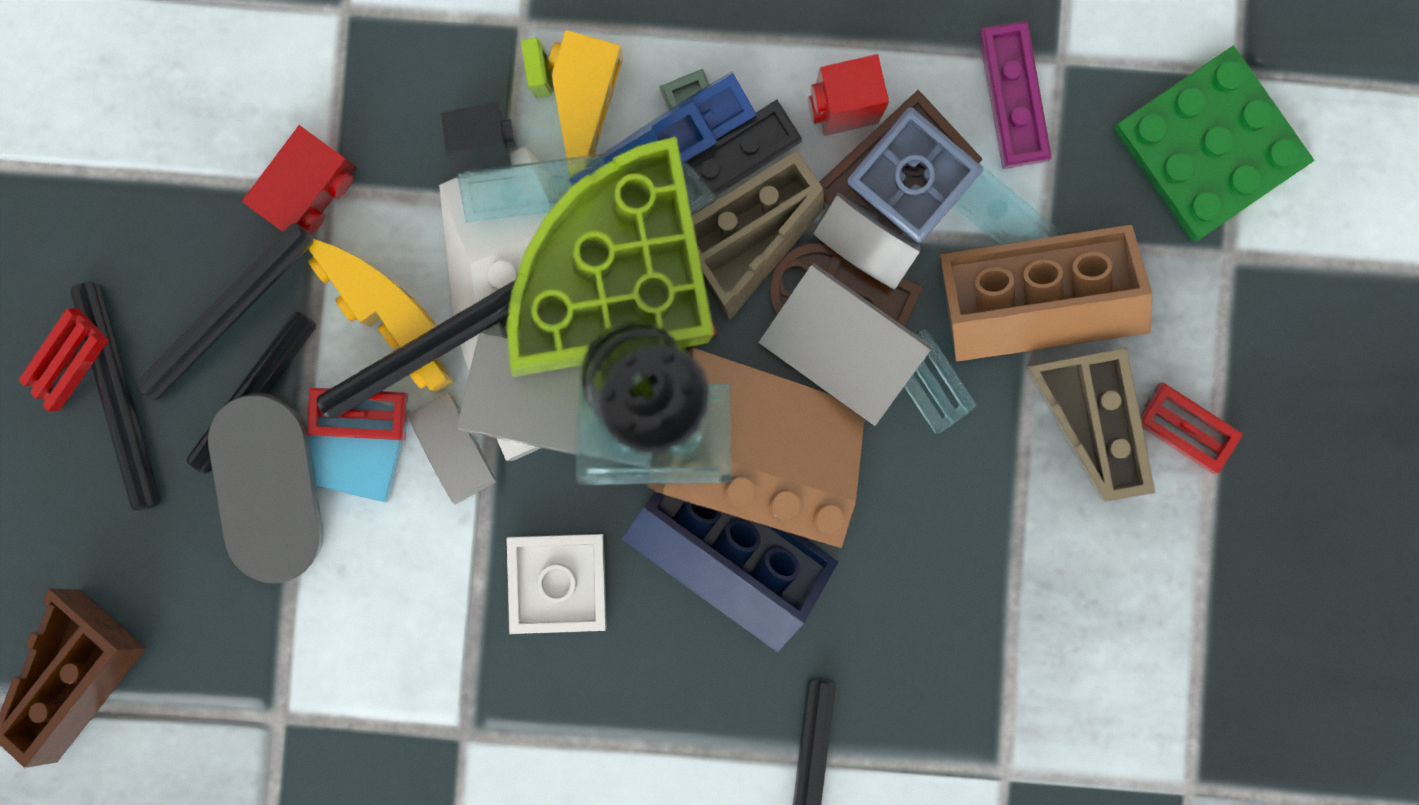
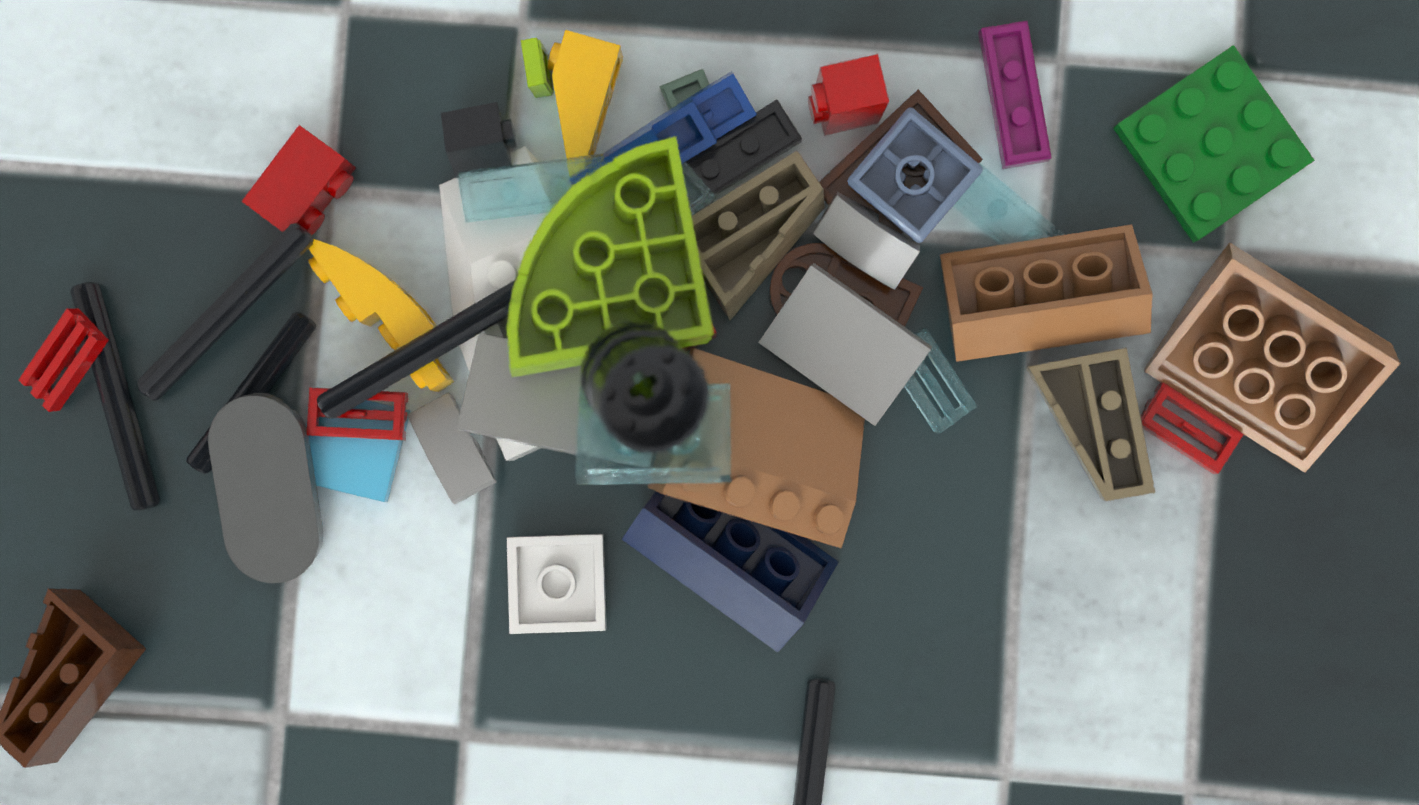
none -> medium nougat slope [1144,242,1400,473]

